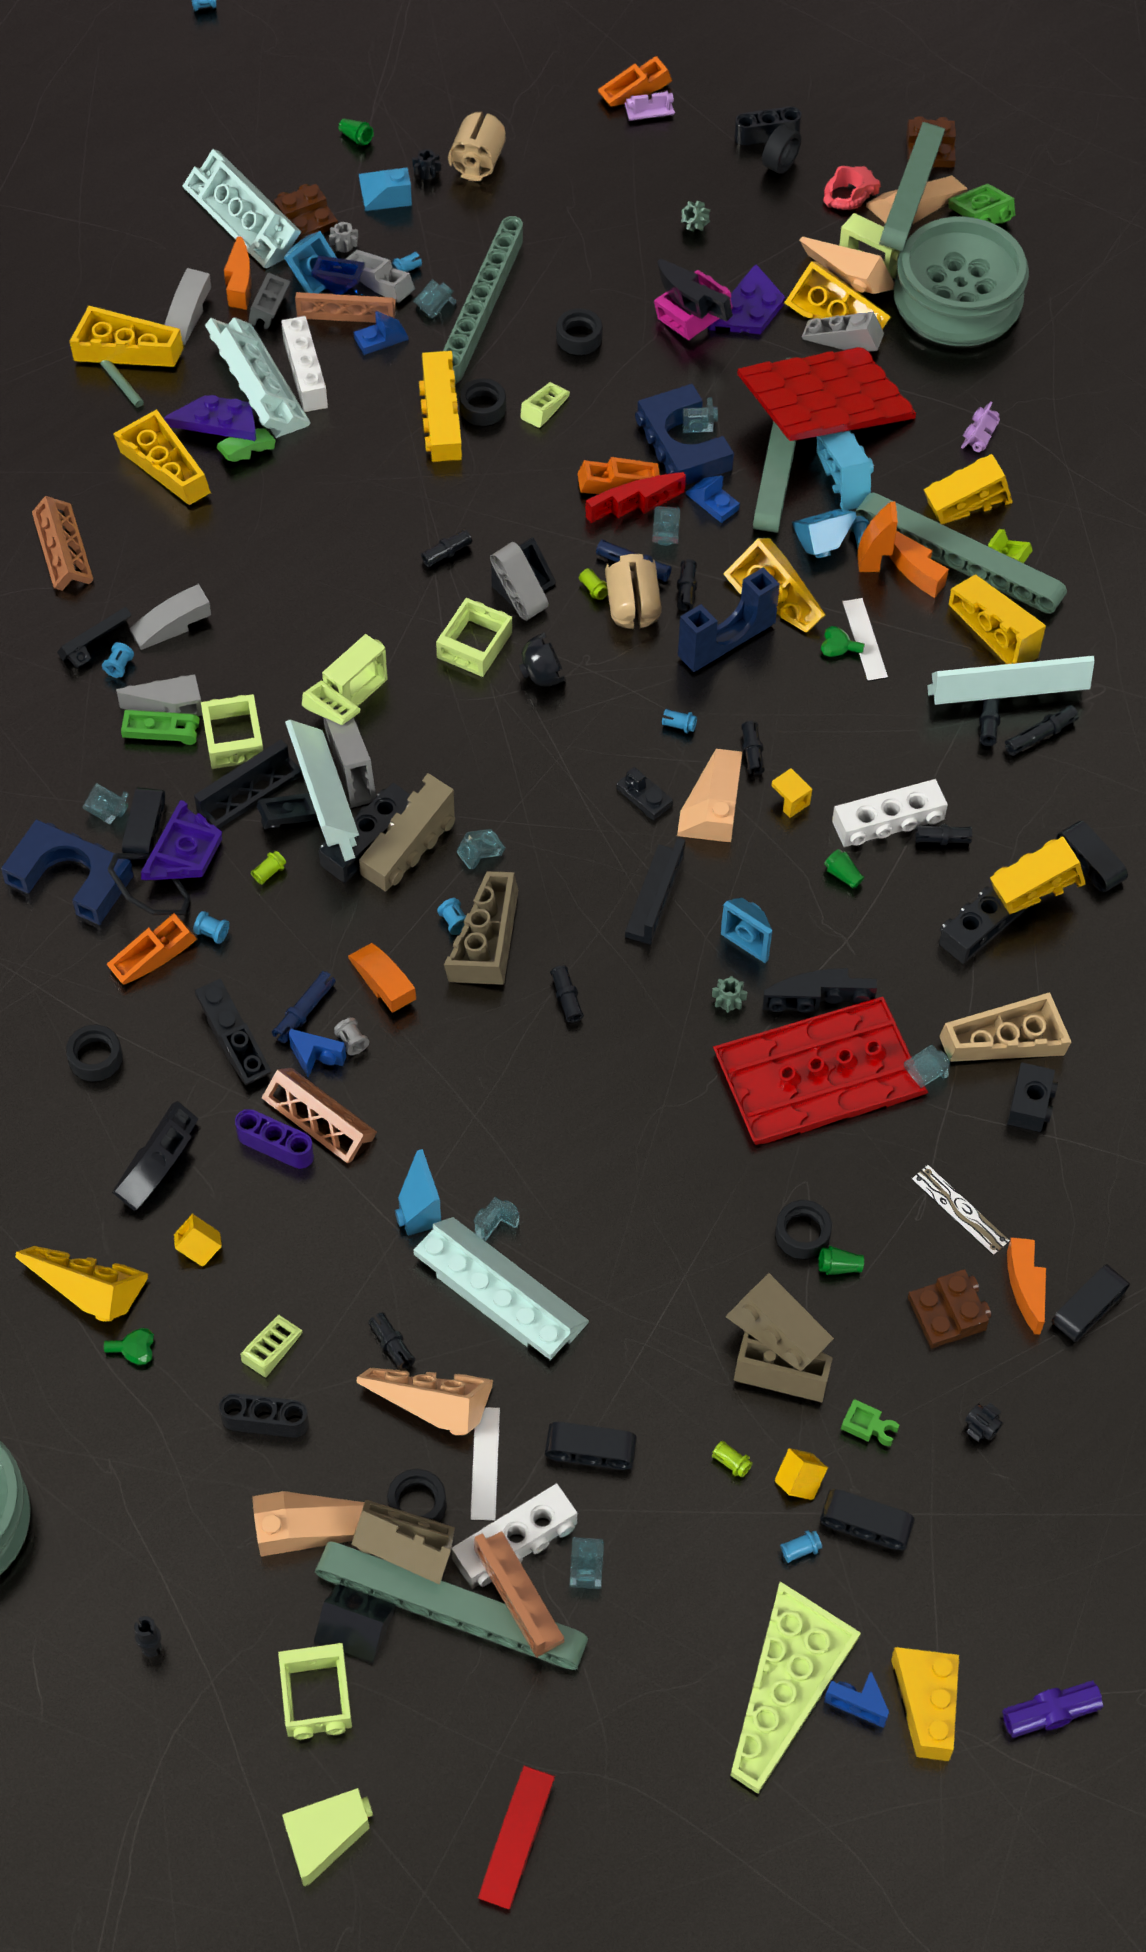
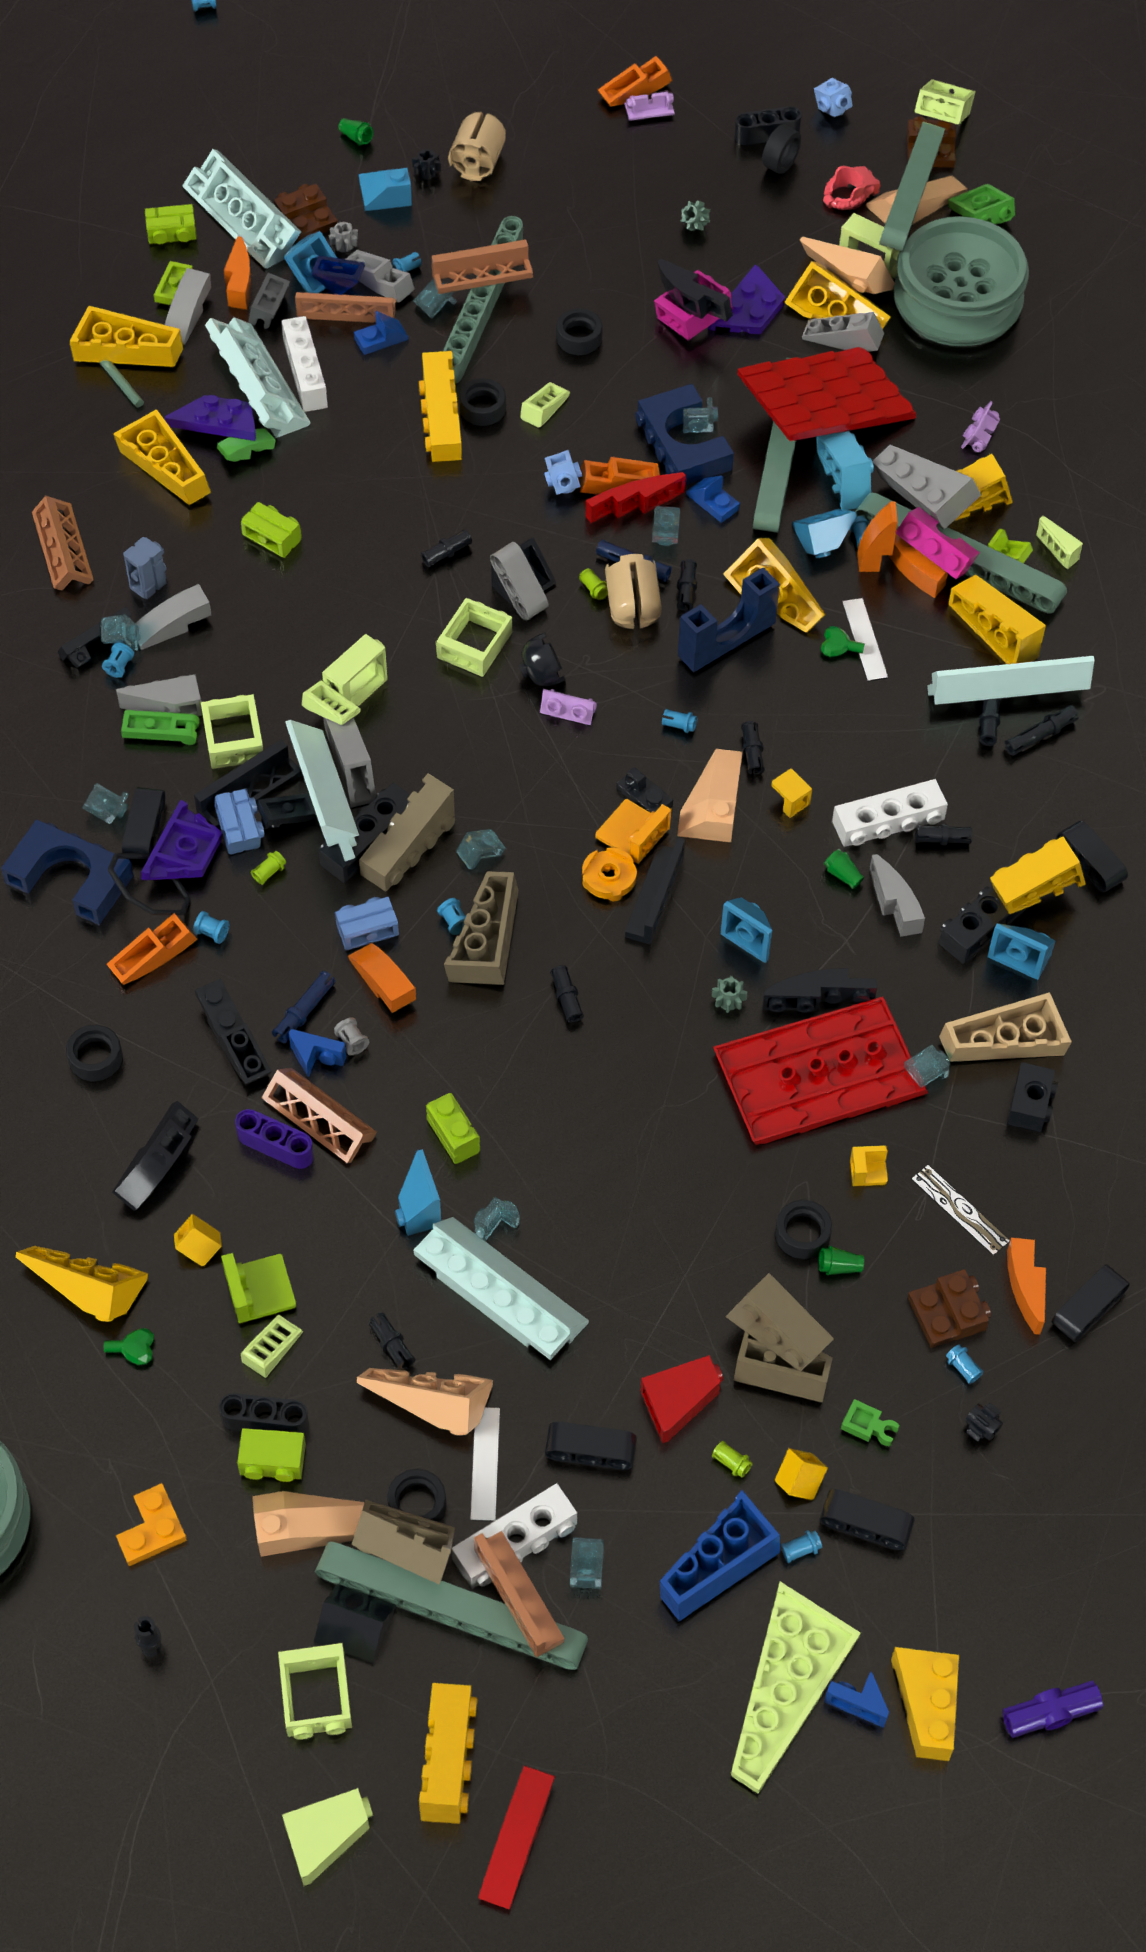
none -> clear light blue bracket [101,614,141,651]
none -> light orange plate [116,1483,187,1566]
none -> sand blue brick [123,537,167,599]
none -> lime brick [145,204,197,244]
none -> lime plate [154,261,193,305]
none -> medium blue brick [215,789,264,855]
none -> lime bracket [221,1253,296,1323]
none -> lime brick [237,1428,306,1482]
none -> lime brick [241,502,301,558]
none -> medium blue brick [335,897,399,950]
none -> yellow wedge [419,1683,477,1824]
none -> lime brick [426,1093,480,1164]
none -> nougat fence [431,240,533,294]
none -> lavender hinge [540,689,597,725]
none -> light blue brick [544,450,582,495]
none -> light orange plate [582,847,637,902]
none -> light orange bracket [595,799,671,864]
none -> red slope [640,1355,723,1444]
none -> blue wedge [660,1490,780,1621]
none -> light blue brick [814,78,853,117]
none -> yellow panel [850,1146,888,1186]
none -> light grey slope [869,854,925,936]
none -> light grey wedge [872,445,981,530]
none -> dark pink arch [896,507,980,579]
none -> yellowish green window [915,79,976,125]
none -> dark azure pin [946,1344,984,1384]
none -> dark azure slope [987,923,1056,980]
none -> yellowish green slope [1036,516,1083,569]

